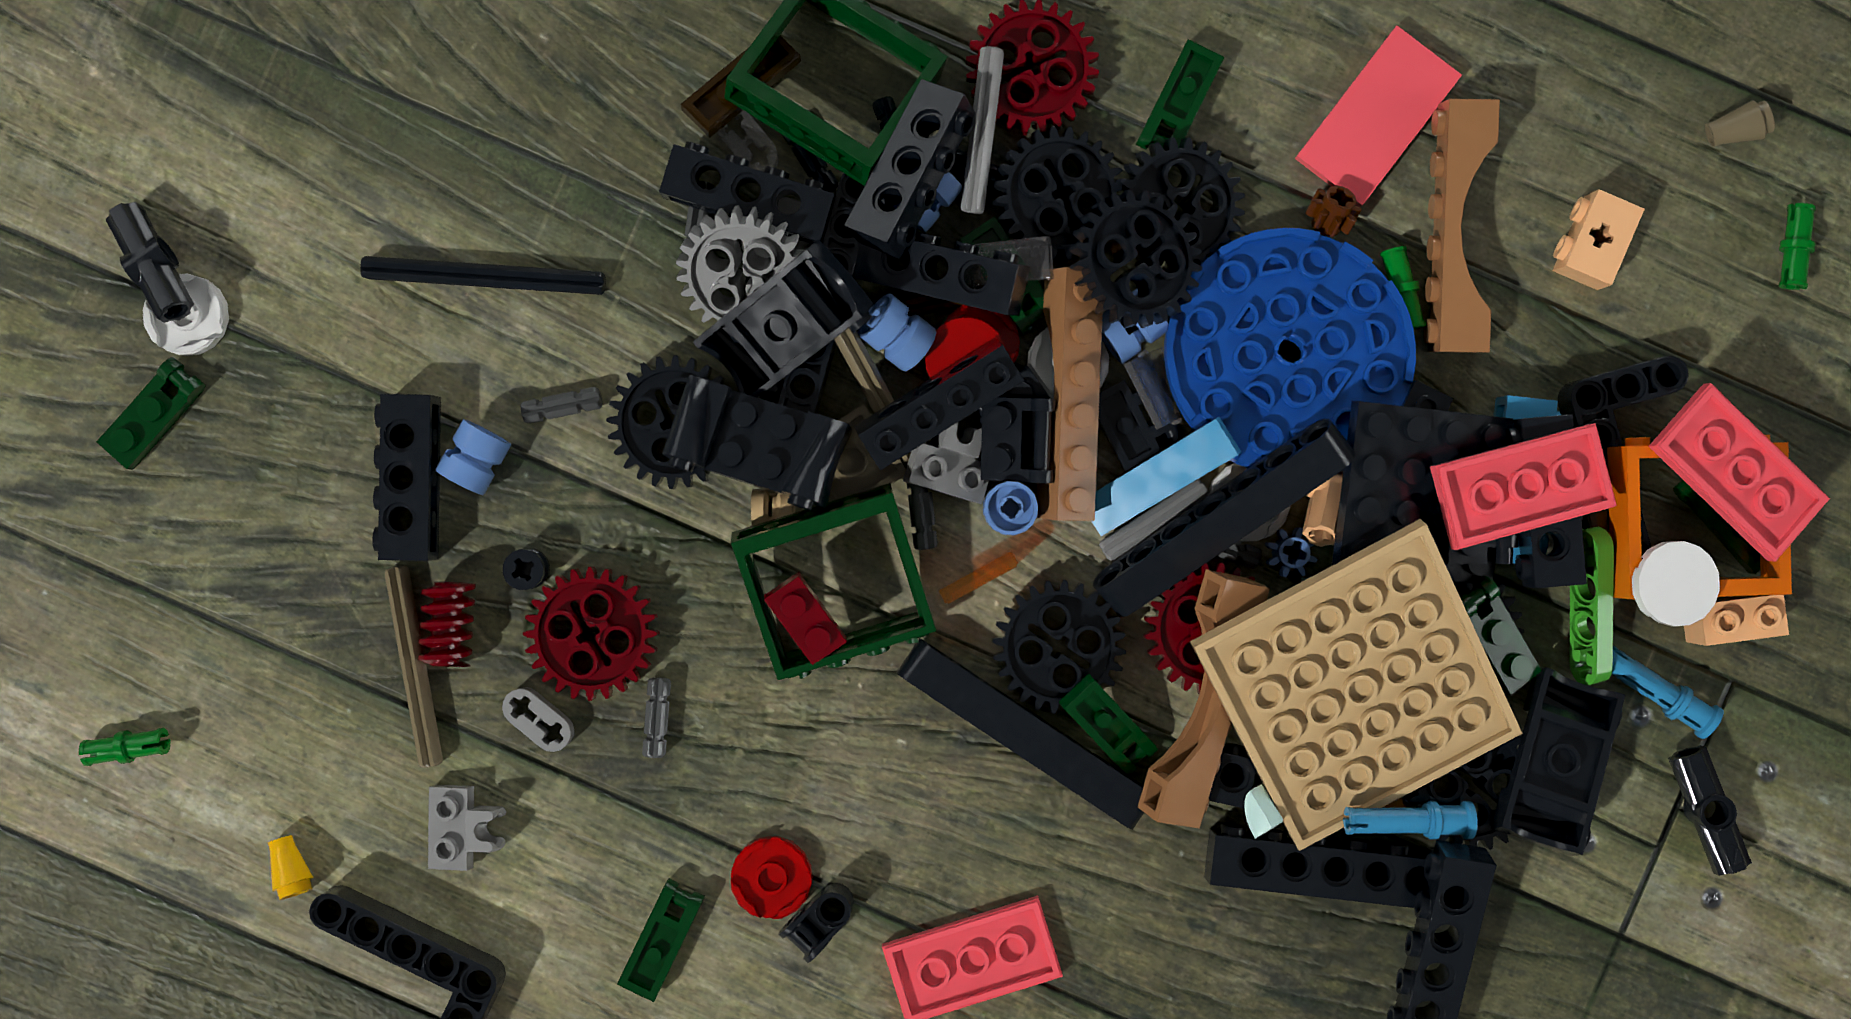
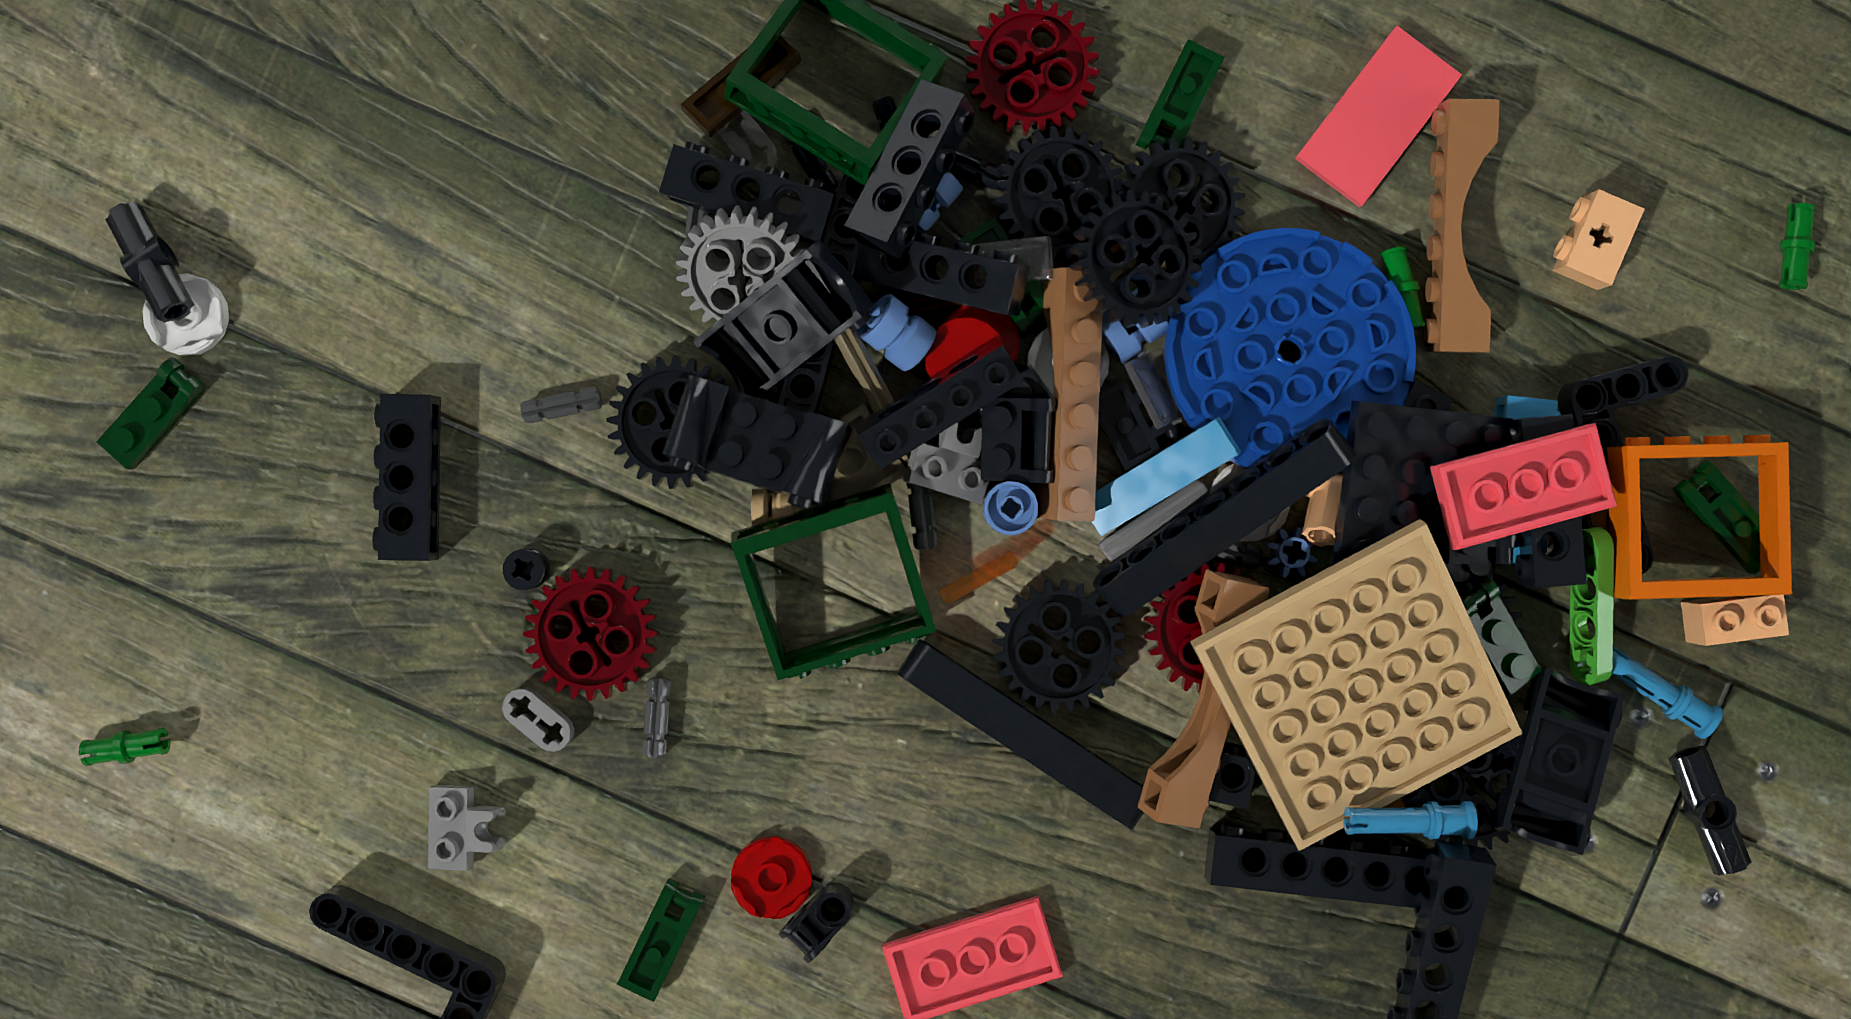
yellow cone [268,835,314,900] -> none
black axle [360,256,606,295] -> none
dark tan axle [384,566,443,768] -> none
dark red piece [418,581,476,667] -> none
medium blue wheel [435,419,511,495] -> none
dark red plate [764,572,847,665] -> none
light grey axle [961,46,1004,214] -> none
dark green plate [1059,674,1159,777] -> none
light aqua tile [1244,784,1284,839] -> none
reddish brown gear [1305,186,1362,237] -> none
white tile [1632,541,1720,626] -> none
coral tile [1649,383,1830,562] -> none
dark tan cone [1705,100,1775,147] -> none

